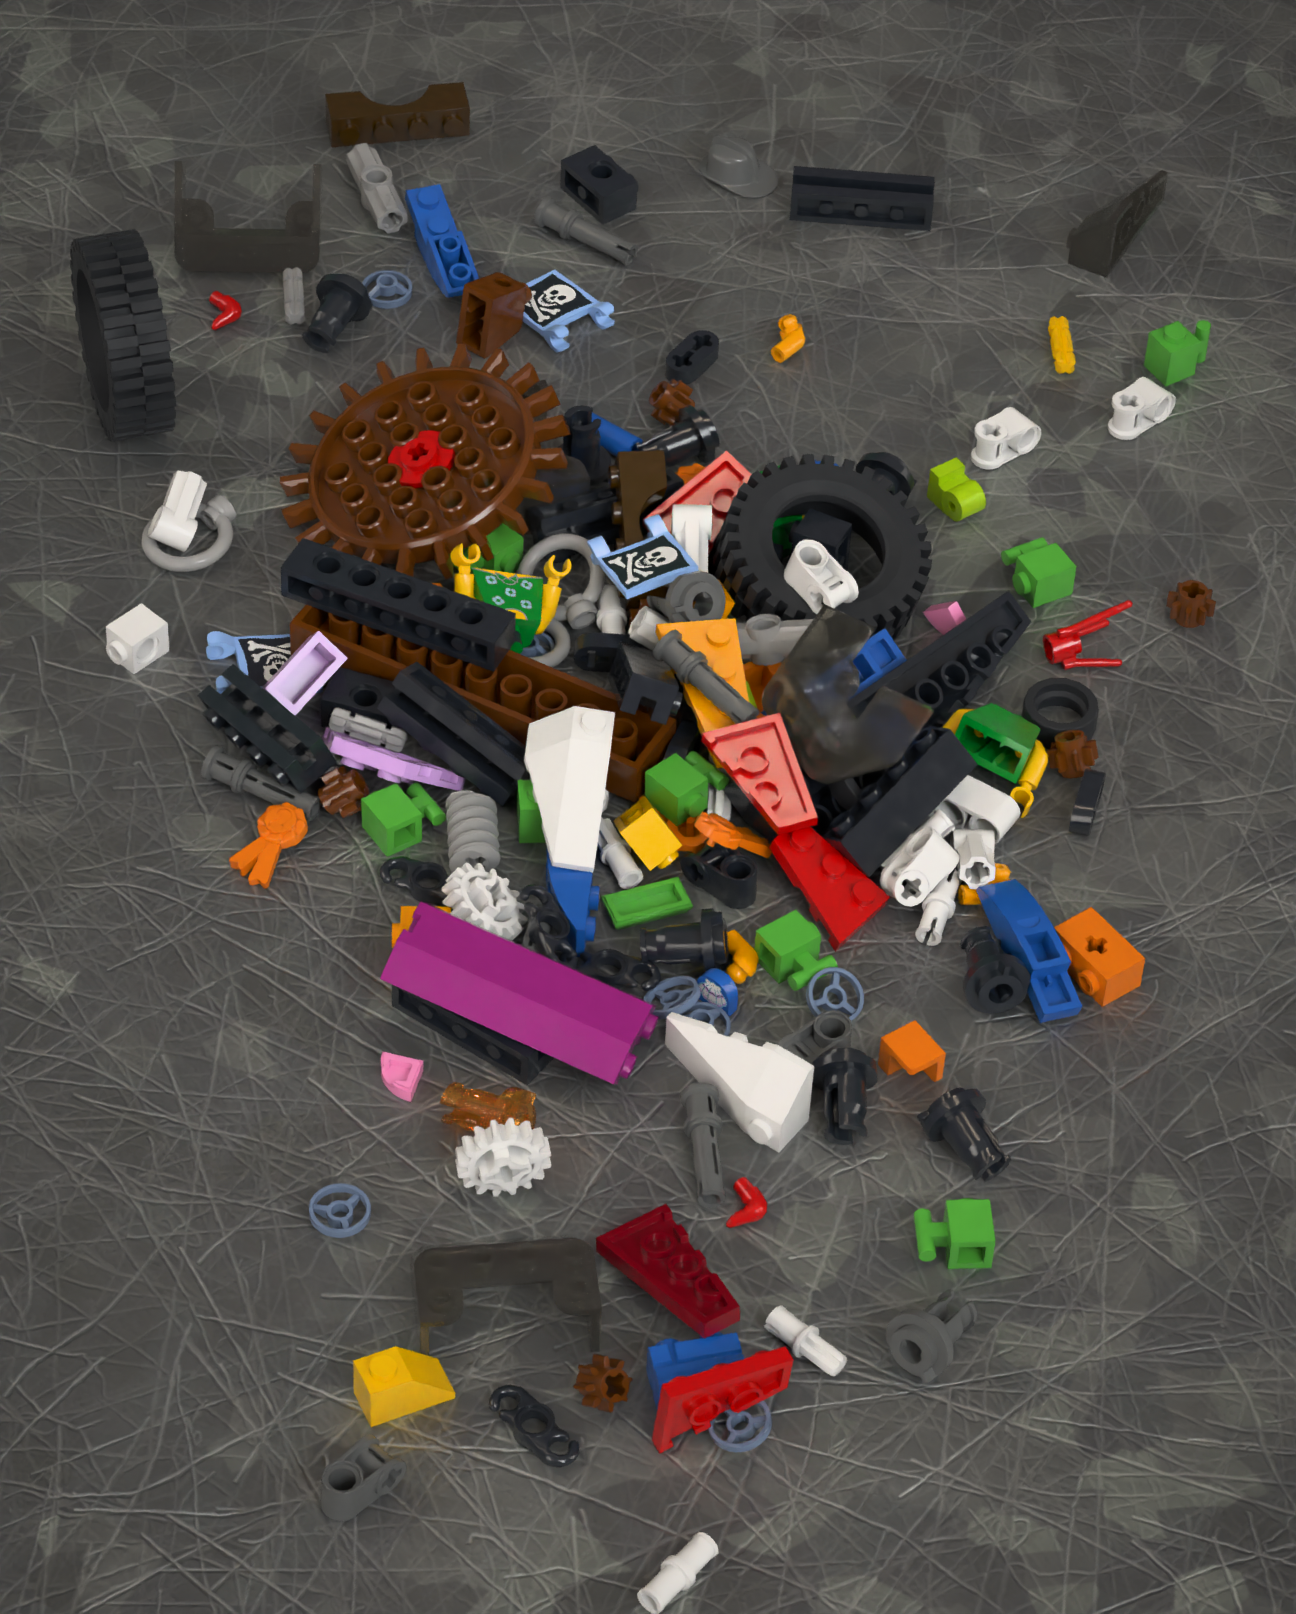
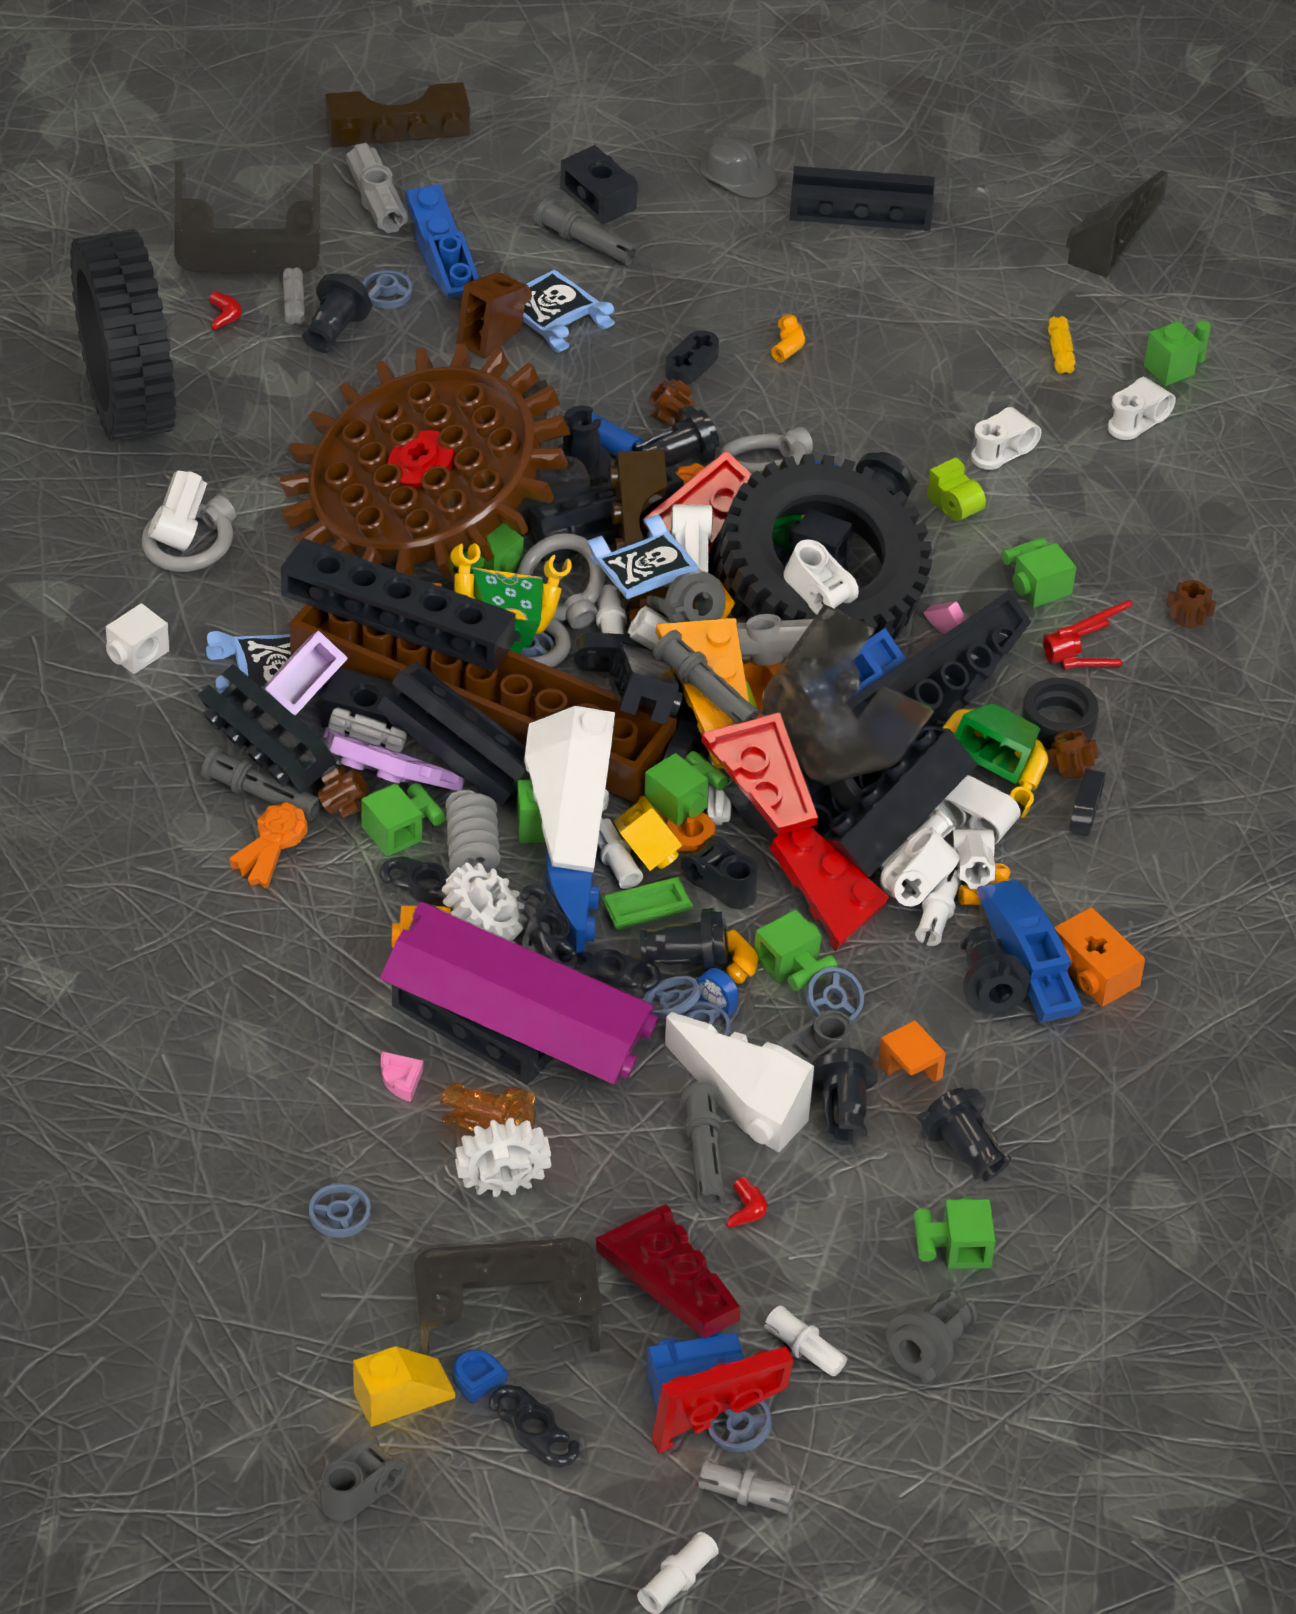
reddish brown gear [573,1354,633,1412] -> none
orange piece [694,812,772,858] -> none
none -> blue tile [453,1350,508,1403]
none -> light grey pin [698,1460,796,1515]
none -> light grey piece [717,426,813,474]

